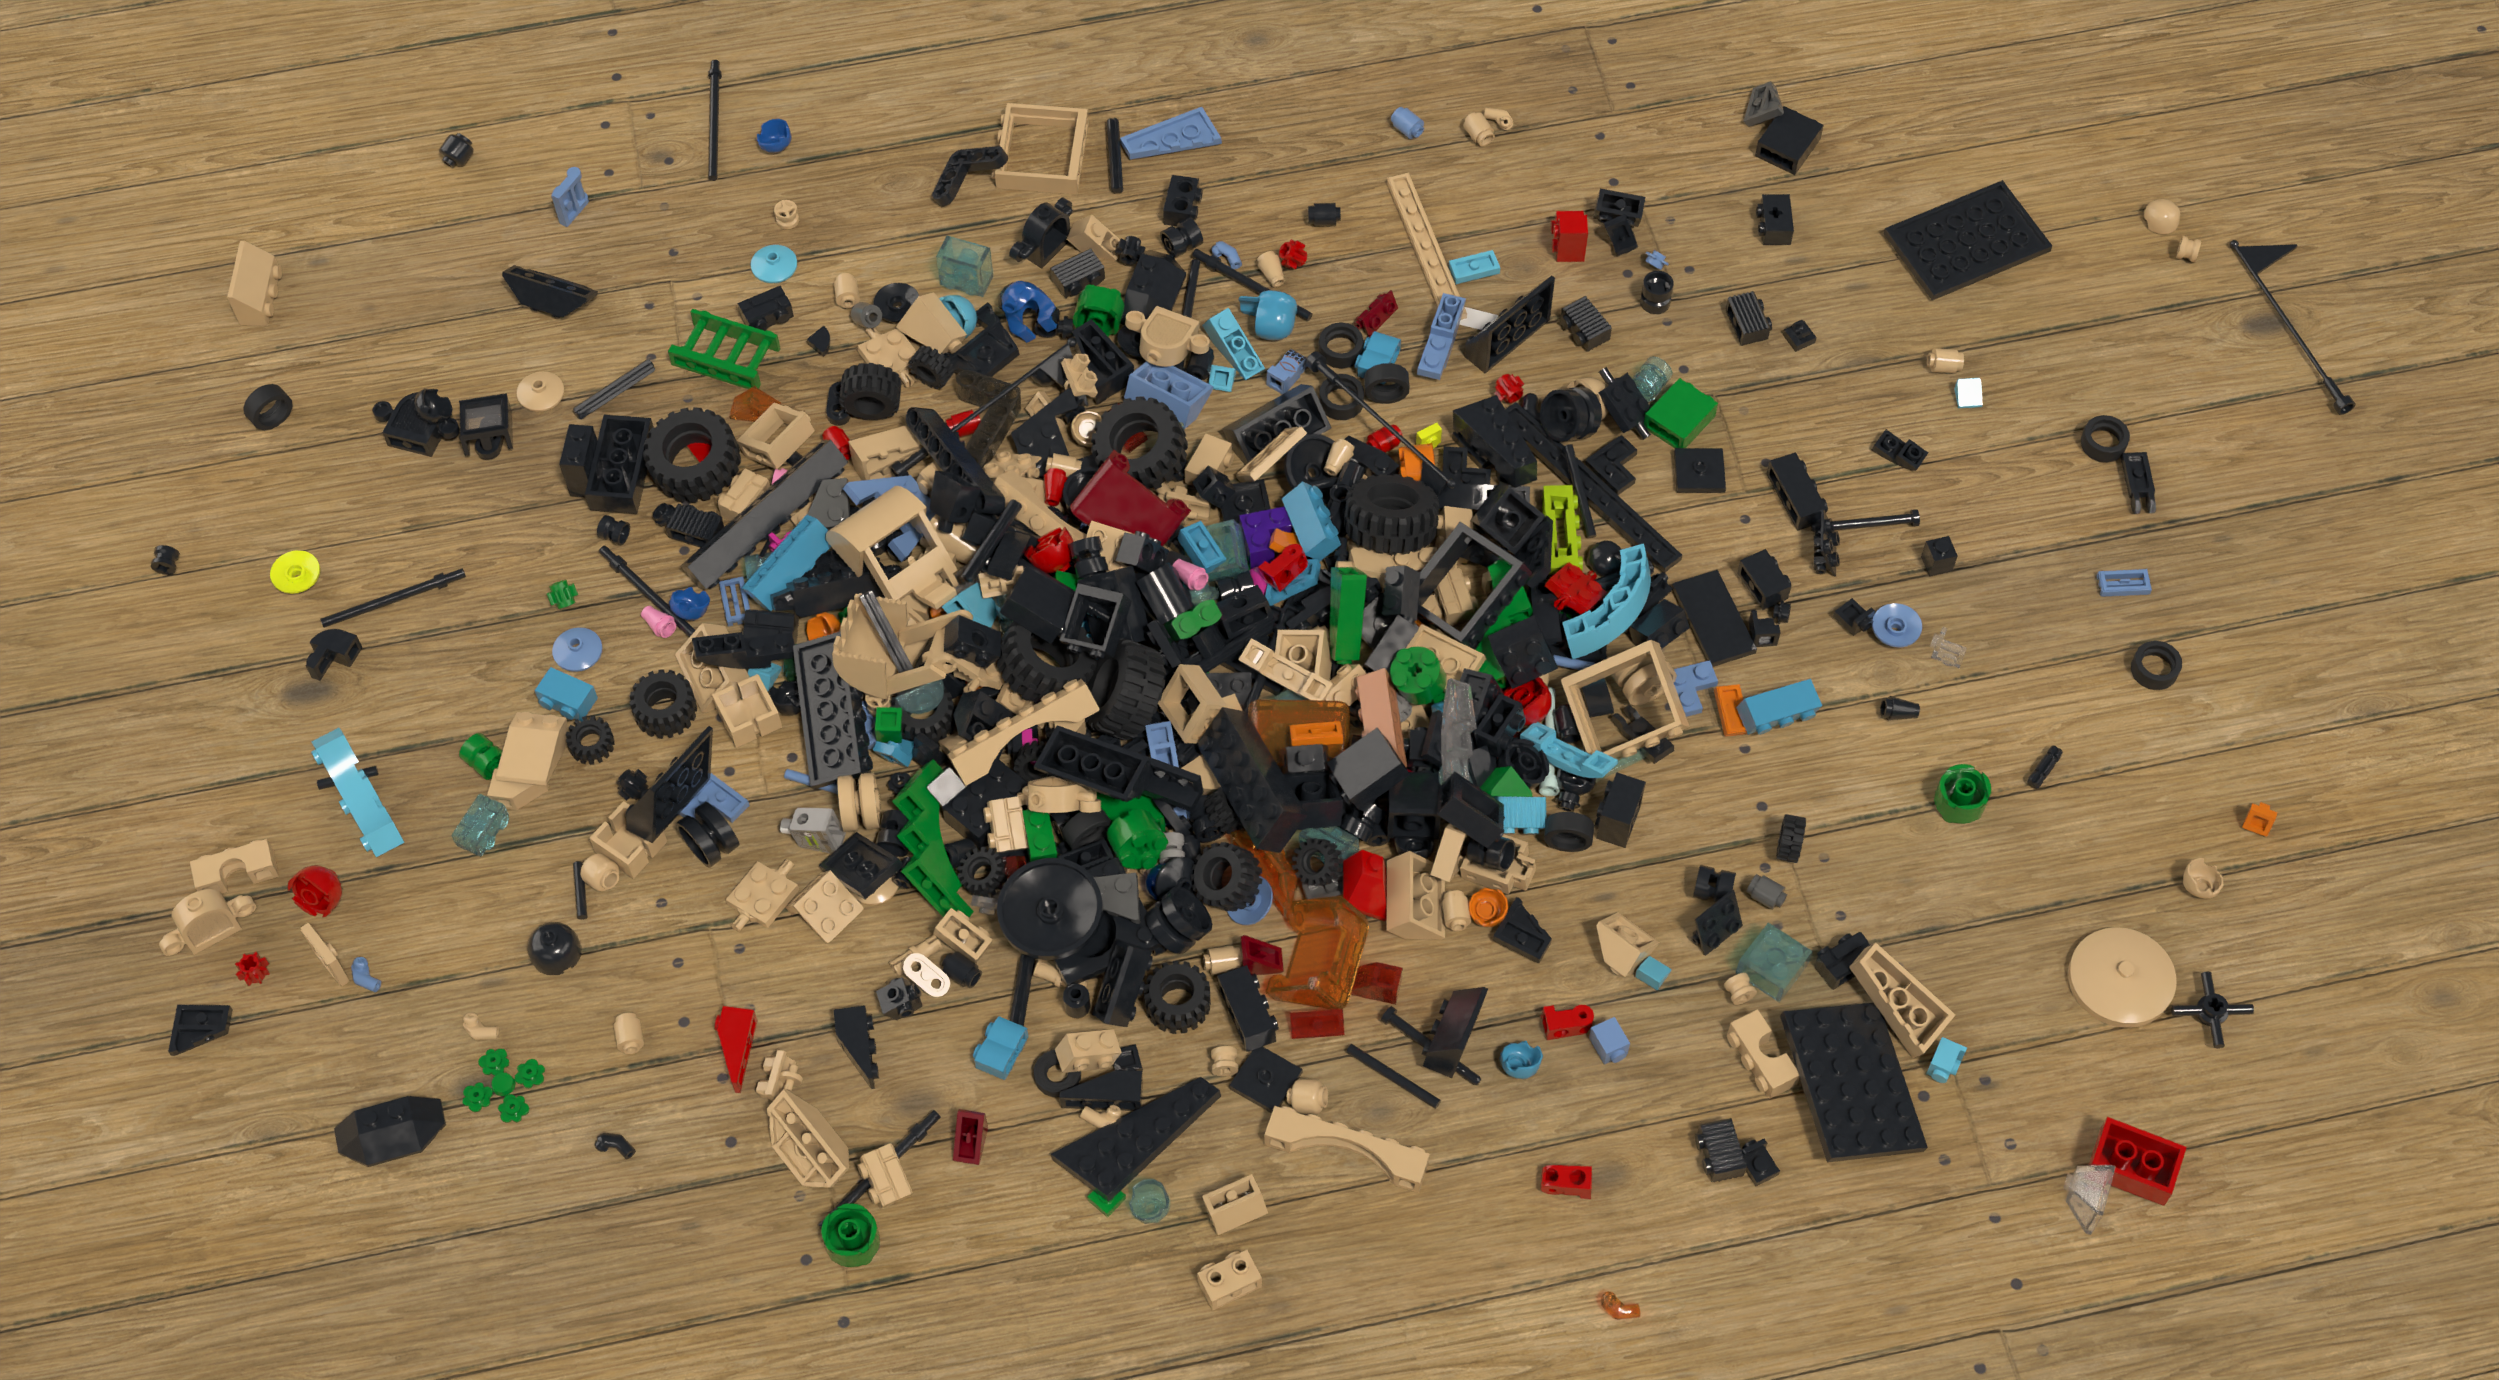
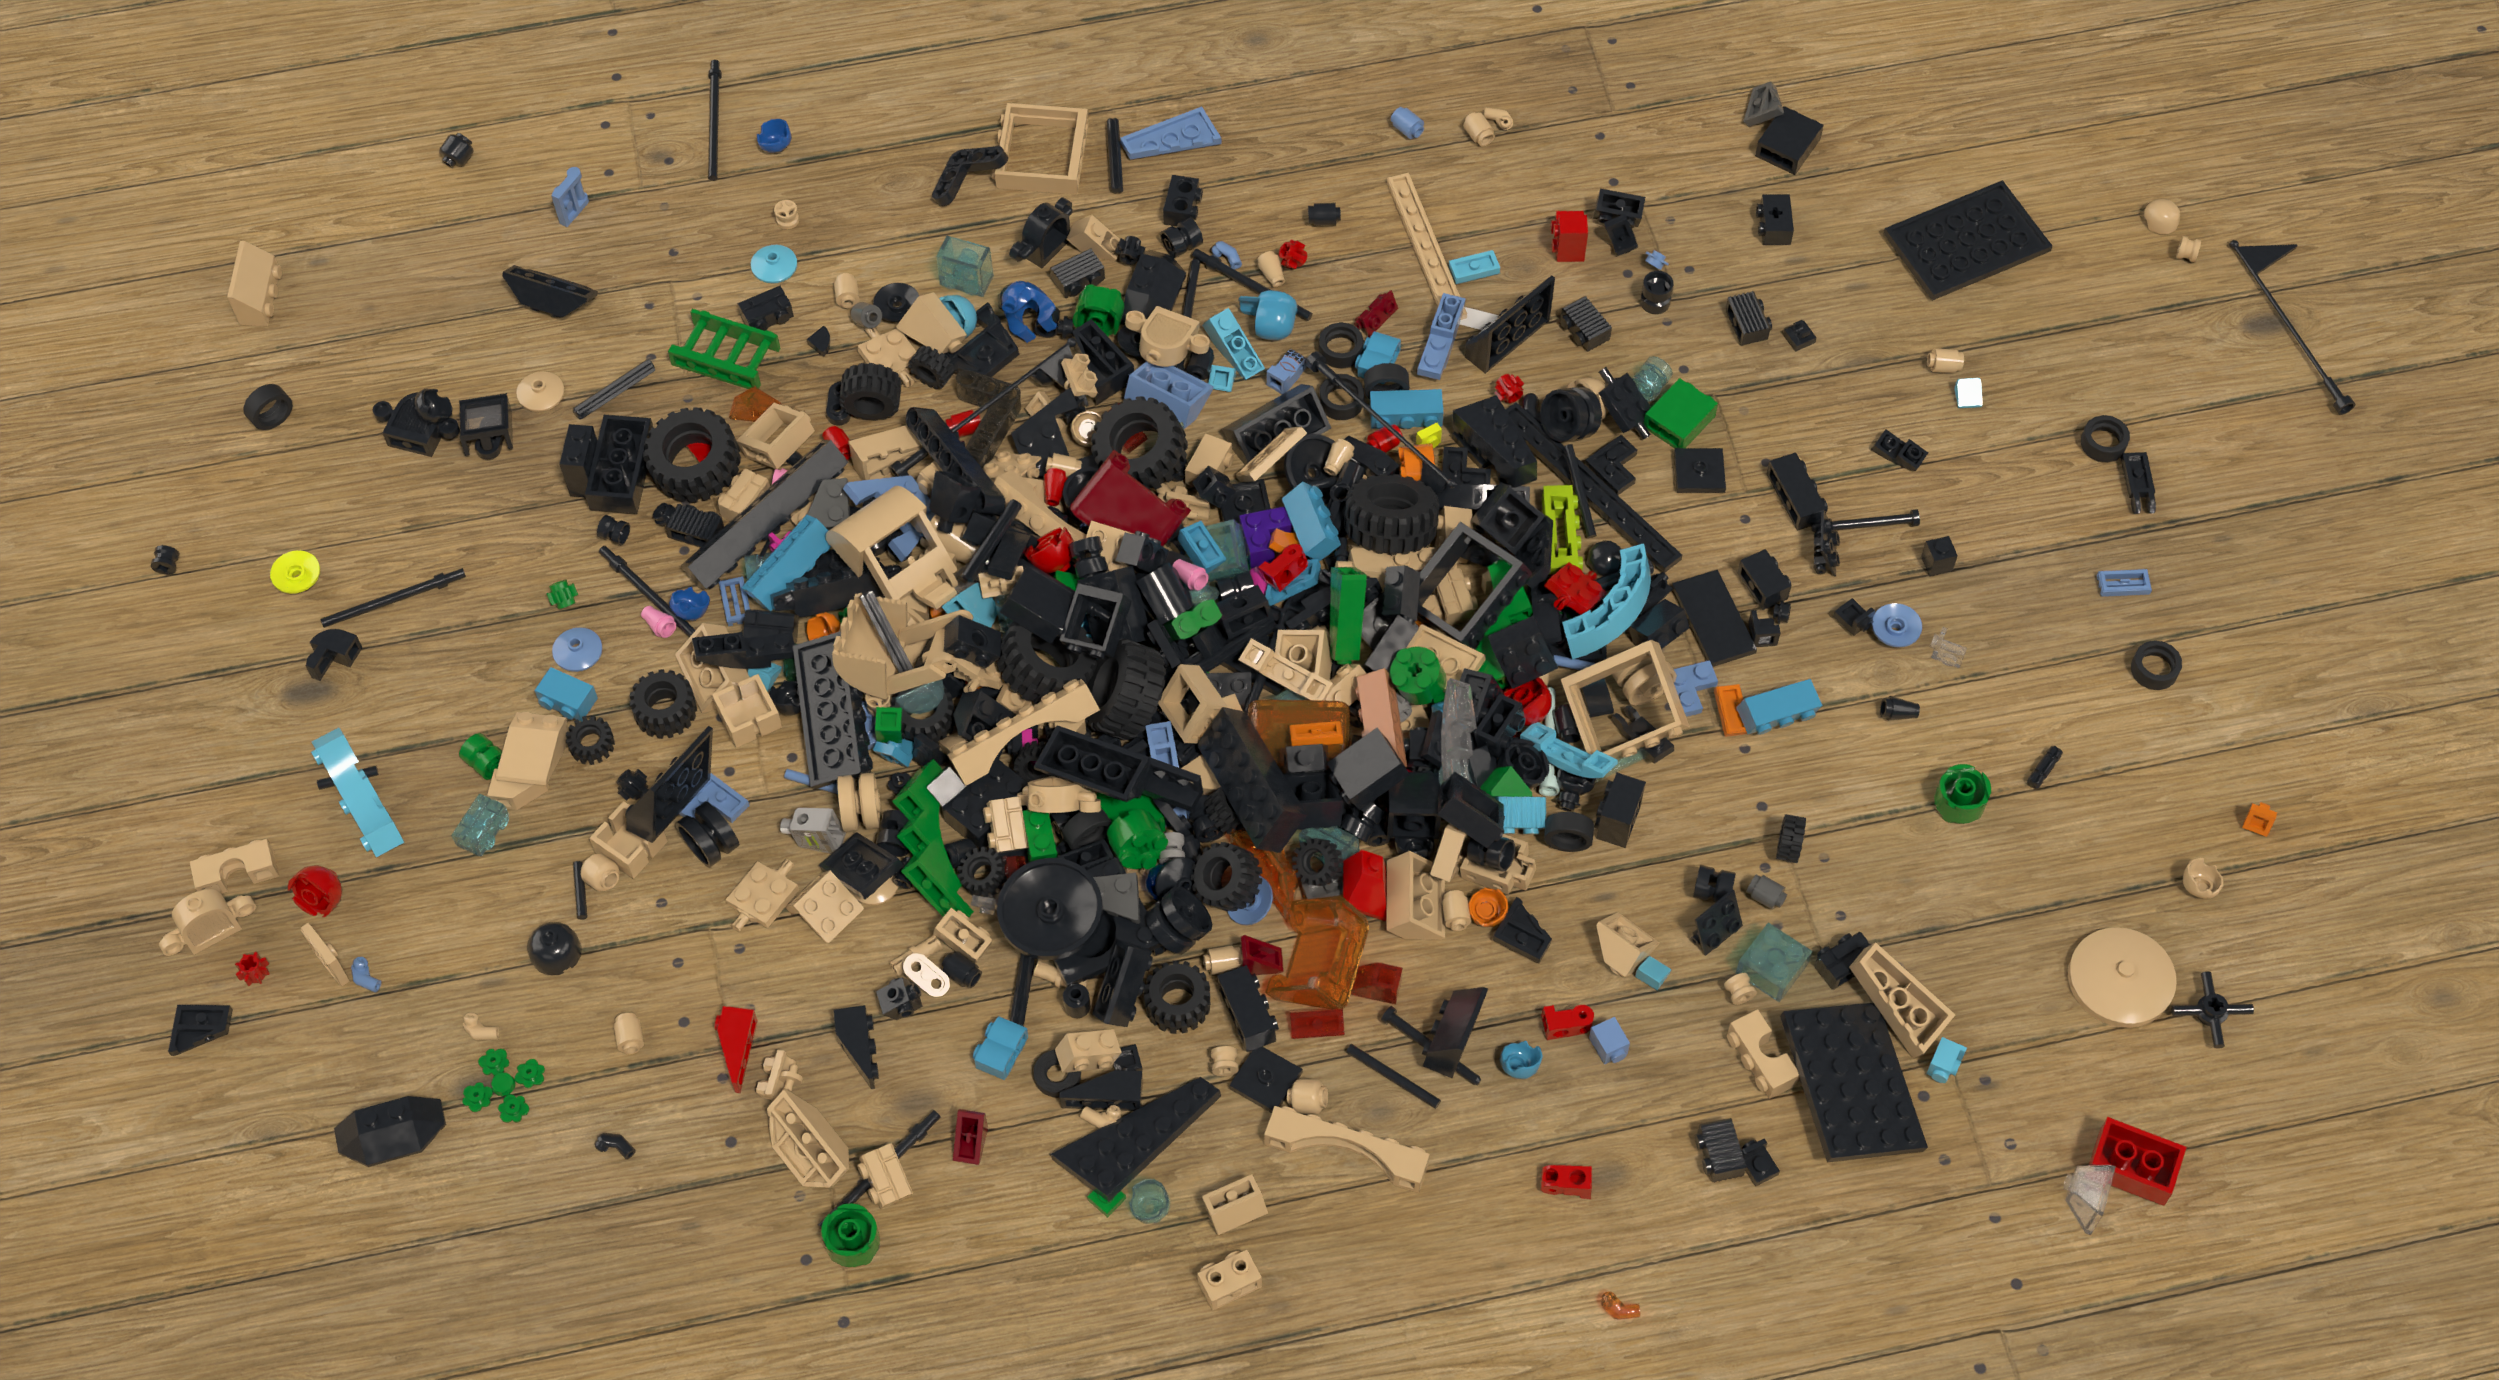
none -> dark azure brick [1370,389,1444,429]

